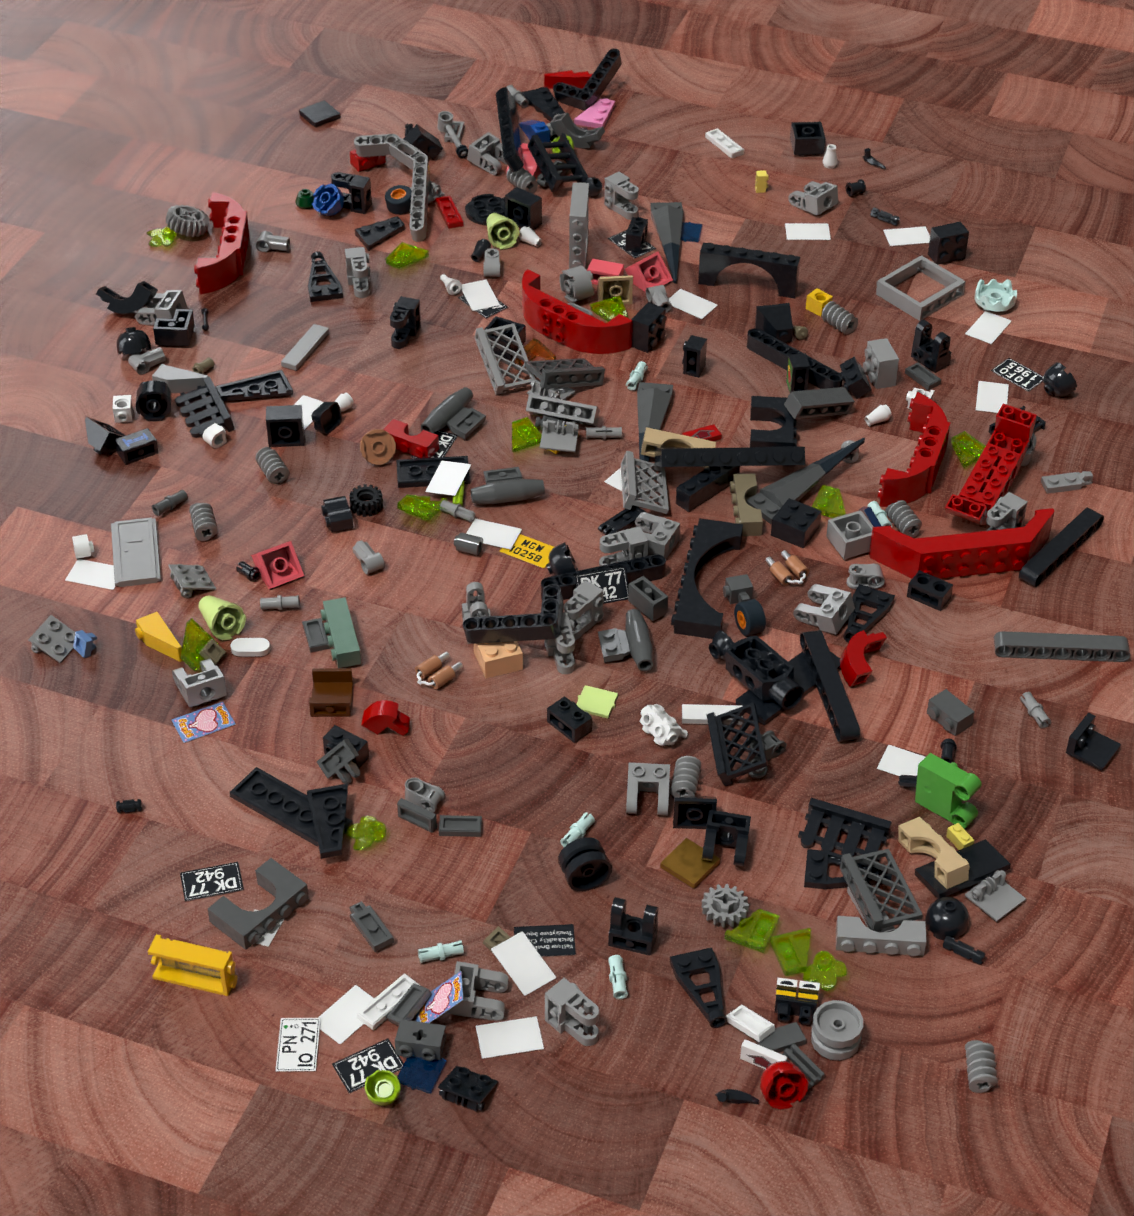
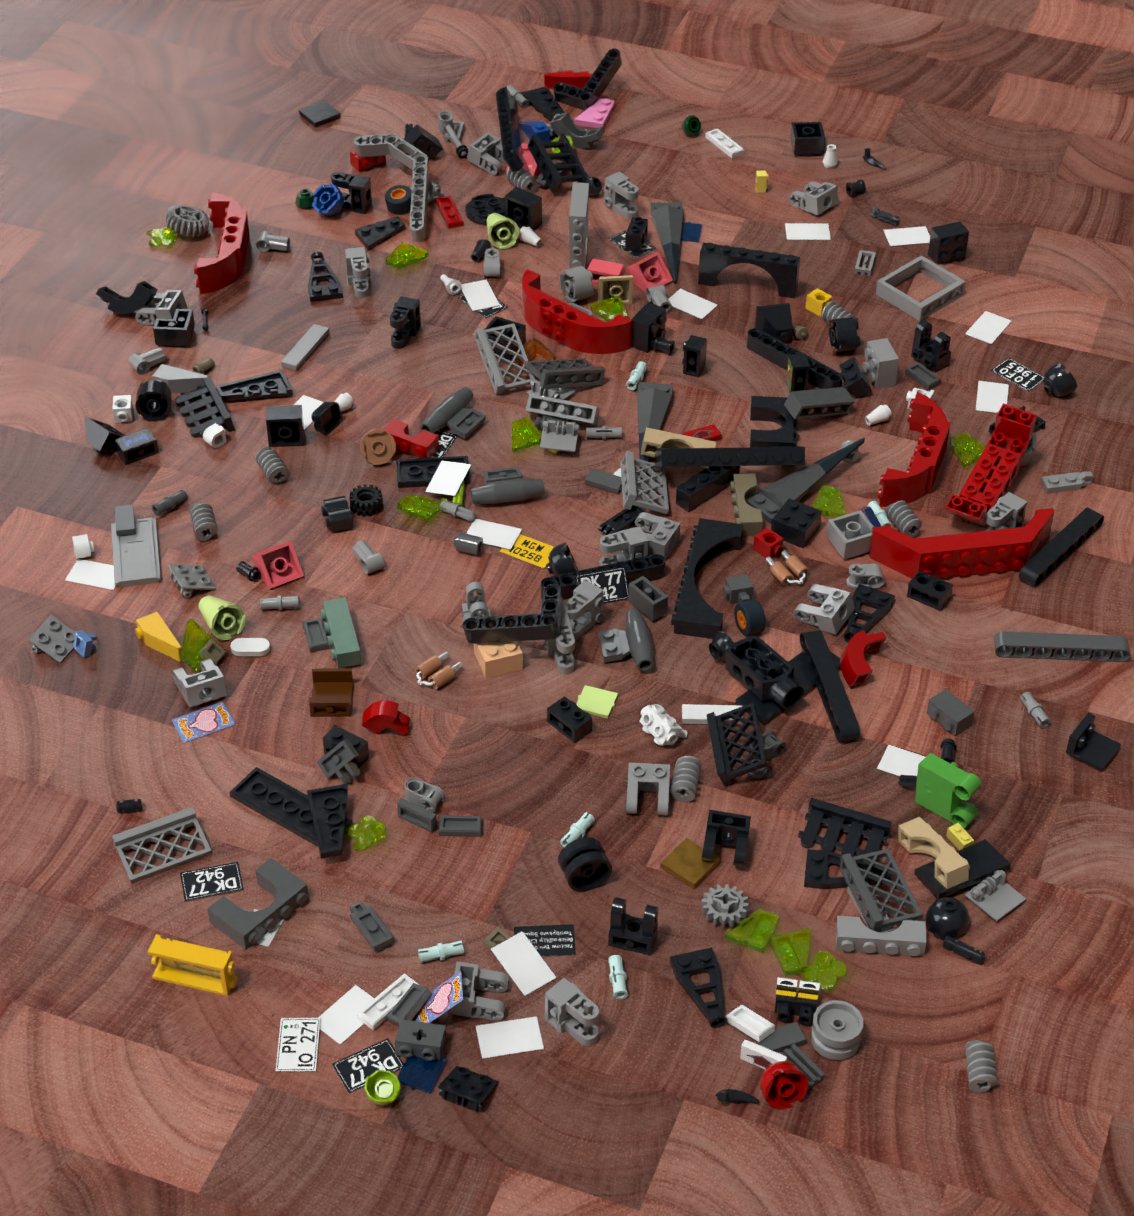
black cylinder [117,327,151,355] -> none
black slope [673,796,717,829] -> none
light aqua plate [974,279,1017,312] -> none
none -> light grey fence [112,807,212,883]
none -> tile [115,504,136,536]
none -> dark grey tile [585,468,622,494]
none -> black bush [653,336,675,355]
none -> dark green cone [682,115,701,136]
none -> red brick [753,527,783,559]
none -> black brick [829,317,861,353]
none -> light grey tile [854,250,876,276]

